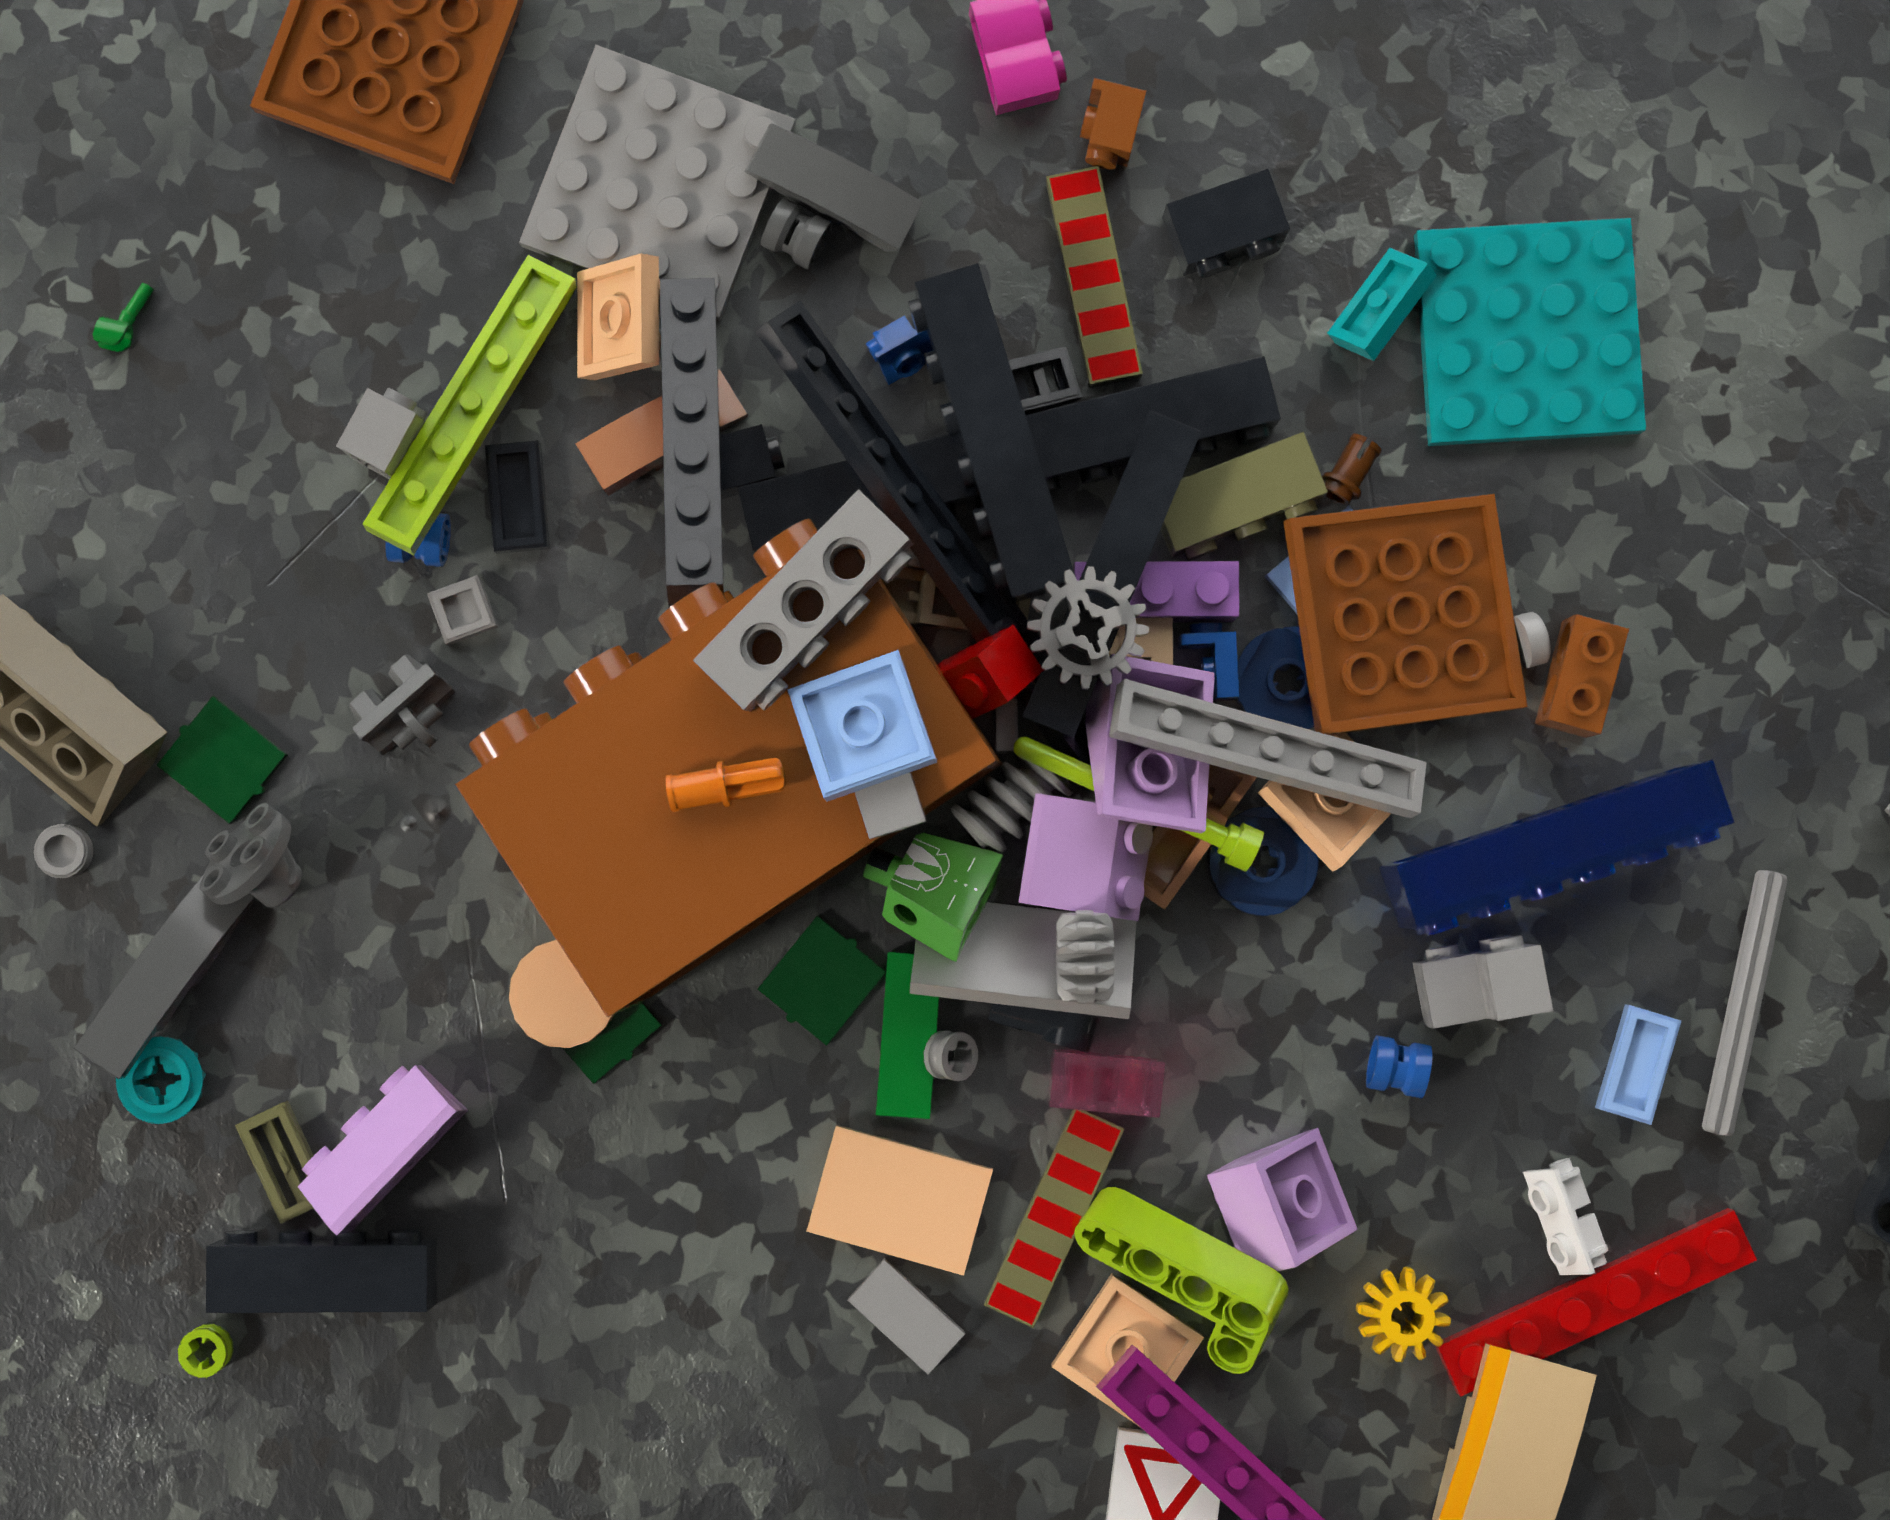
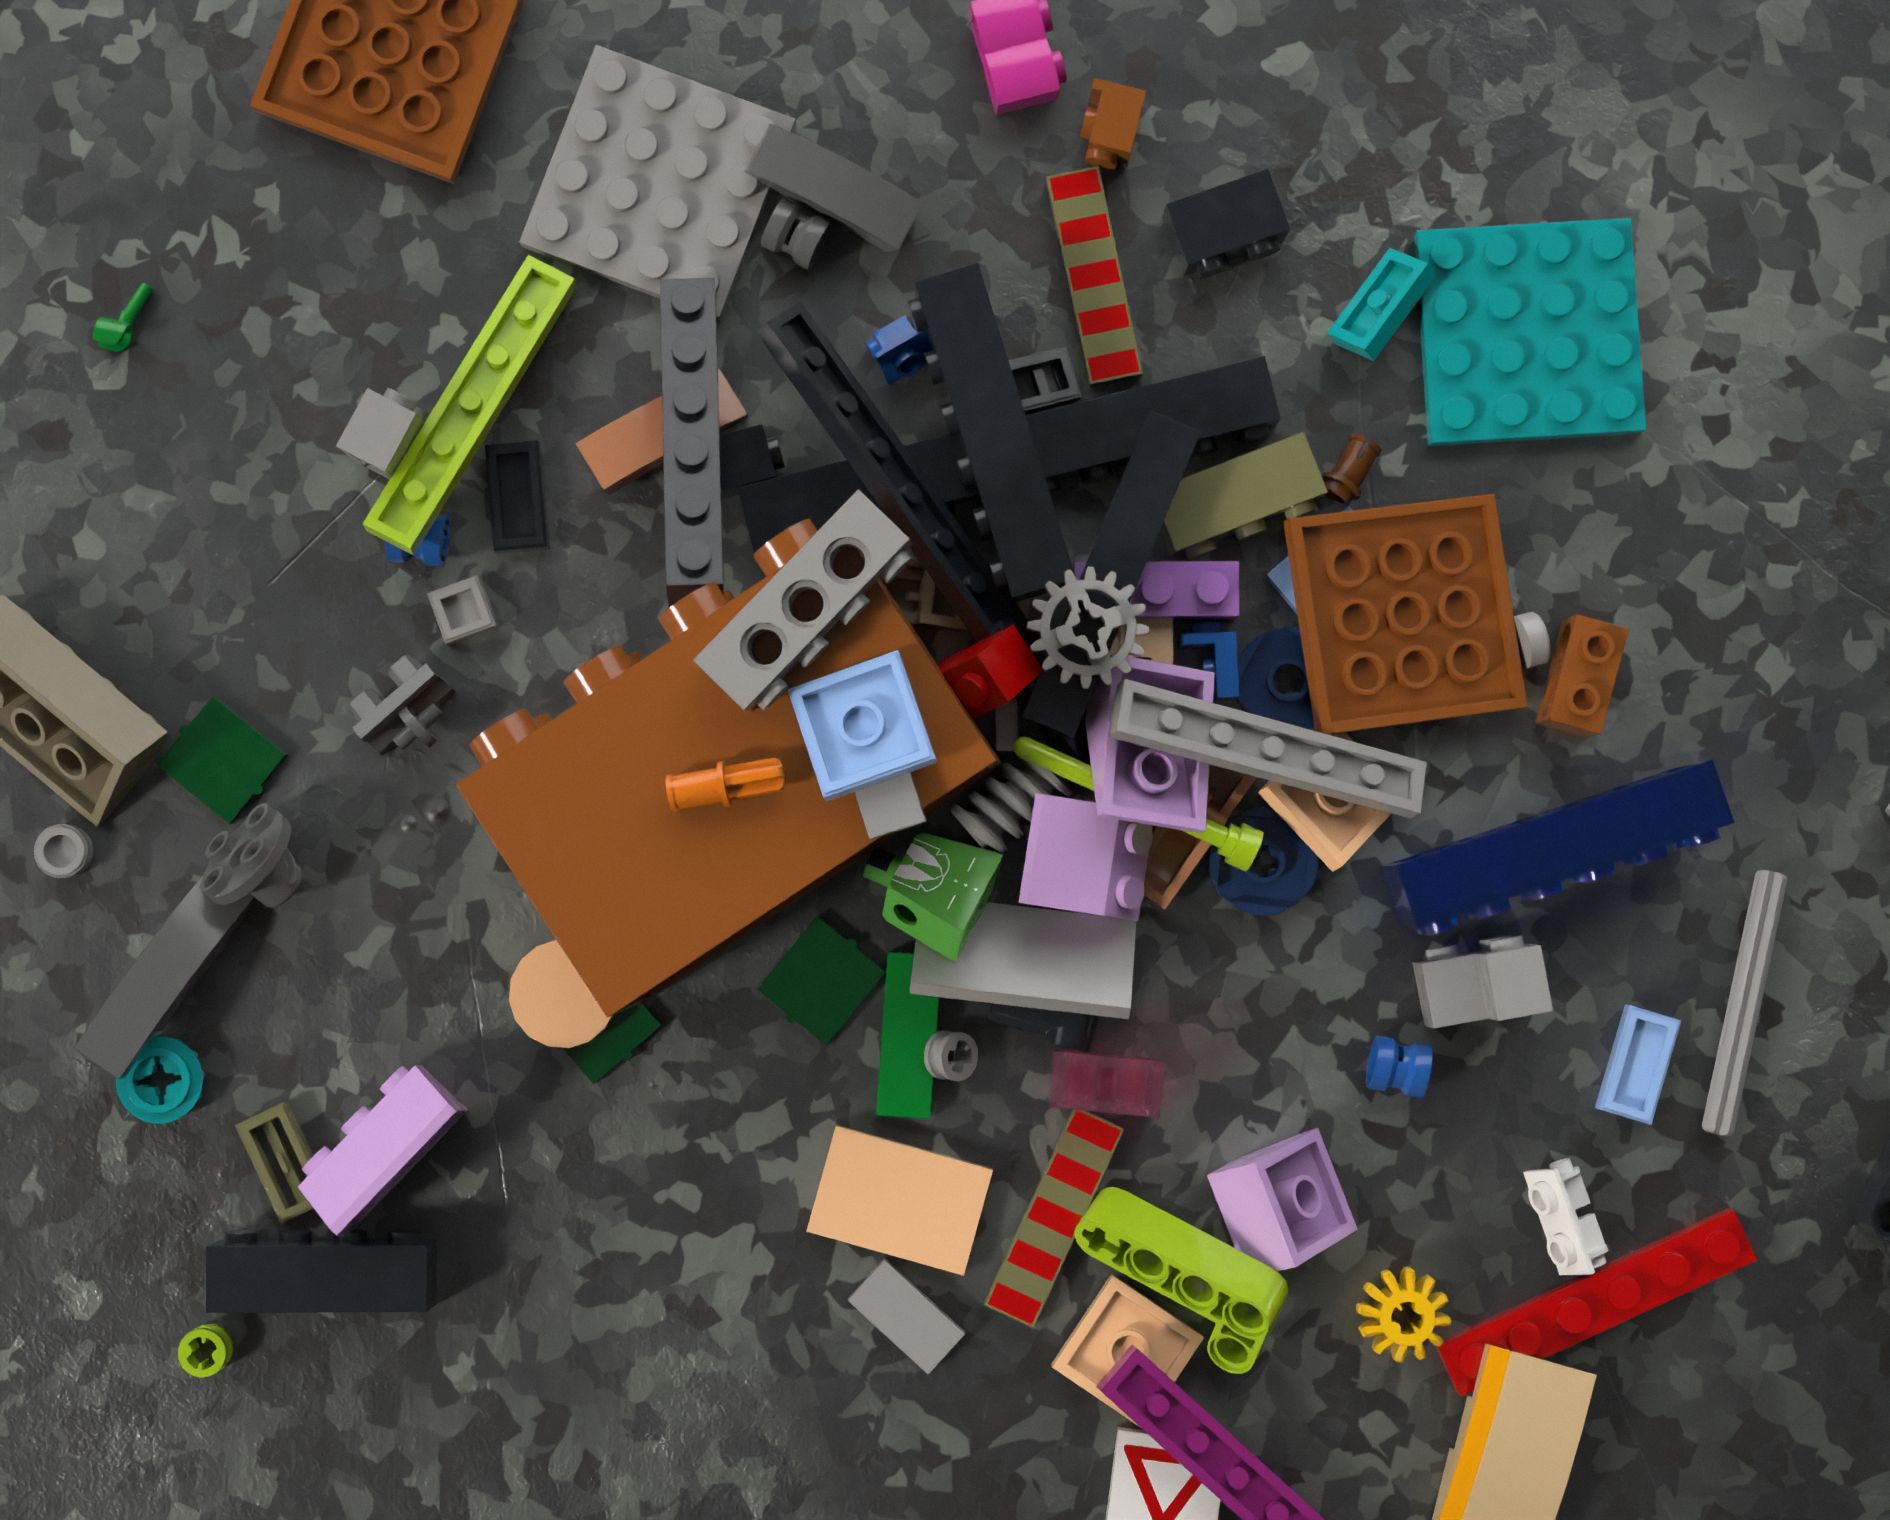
light nougat plate [577,253,661,380] -> none
light grey gear [1056,910,1115,1004] -> none

